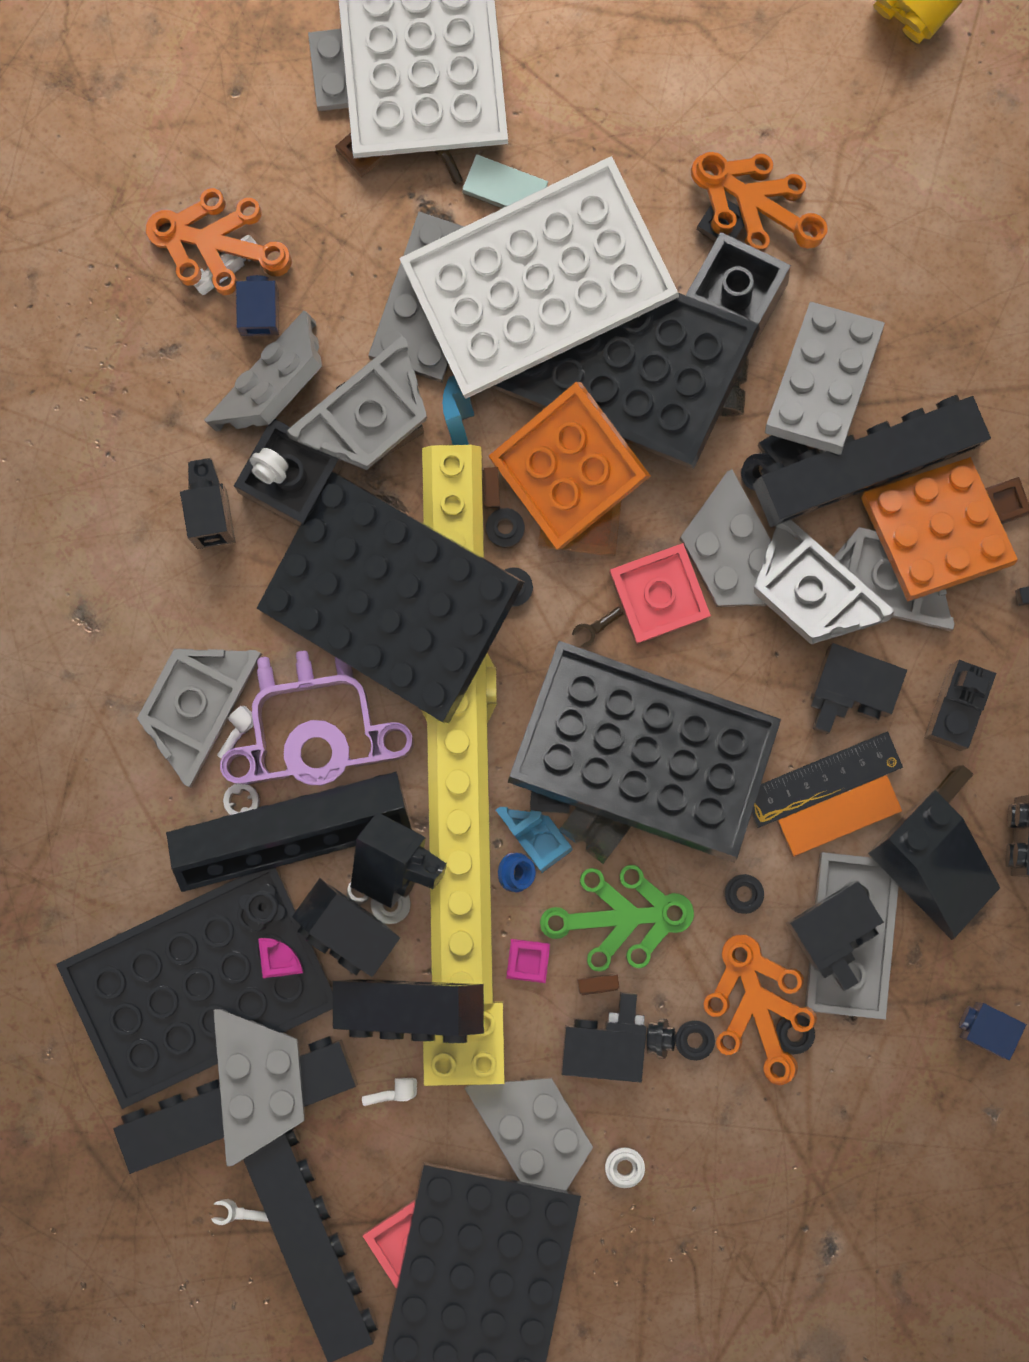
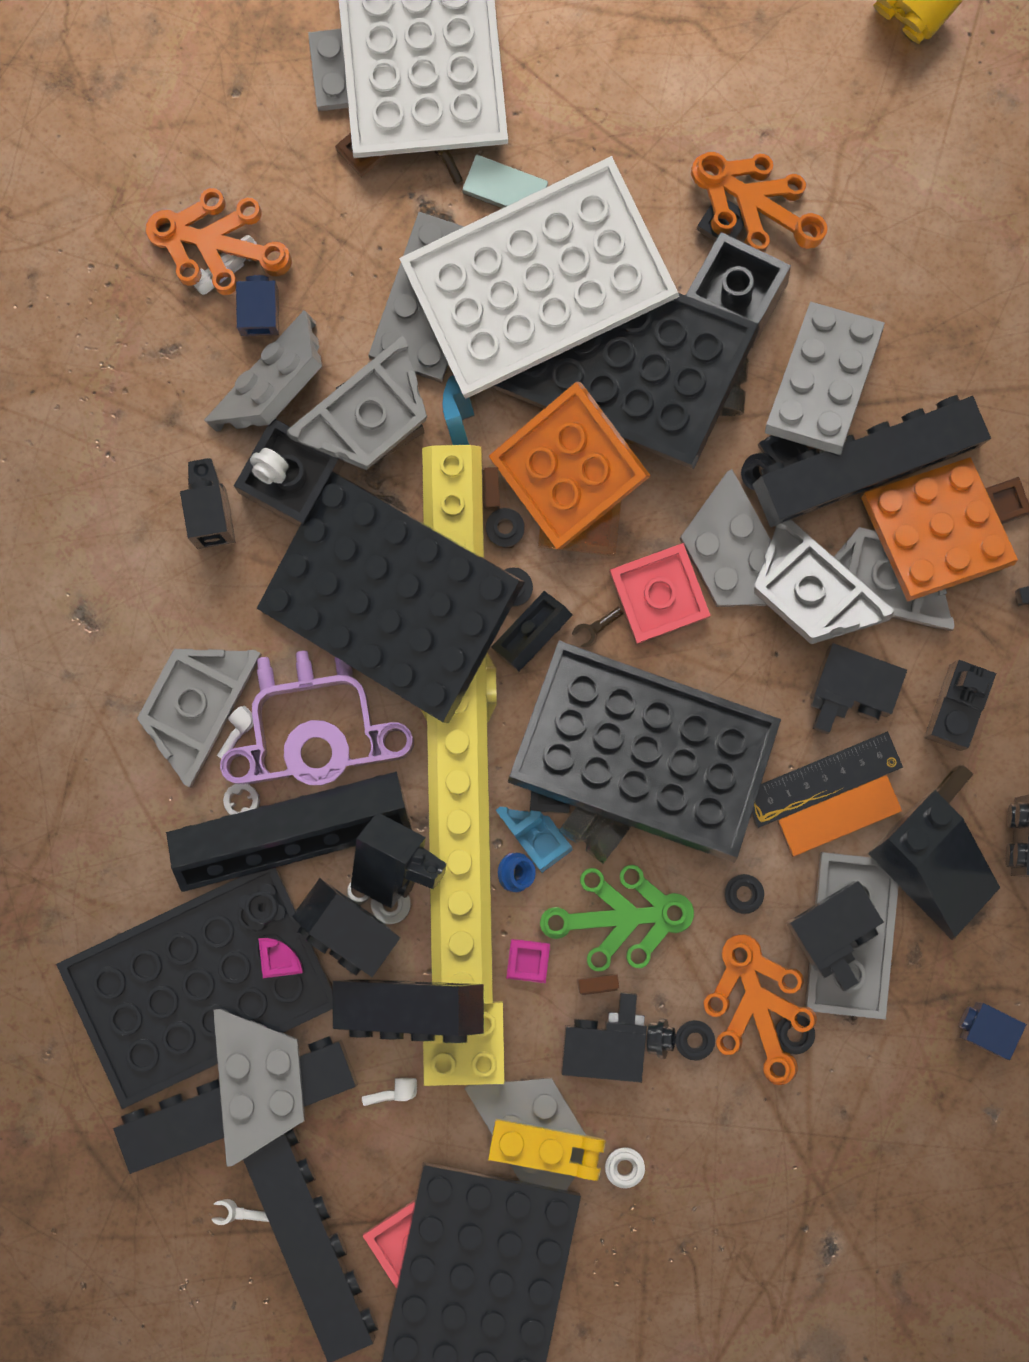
none -> yellow plate [488,1119,606,1181]
none -> black plate [491,591,573,672]

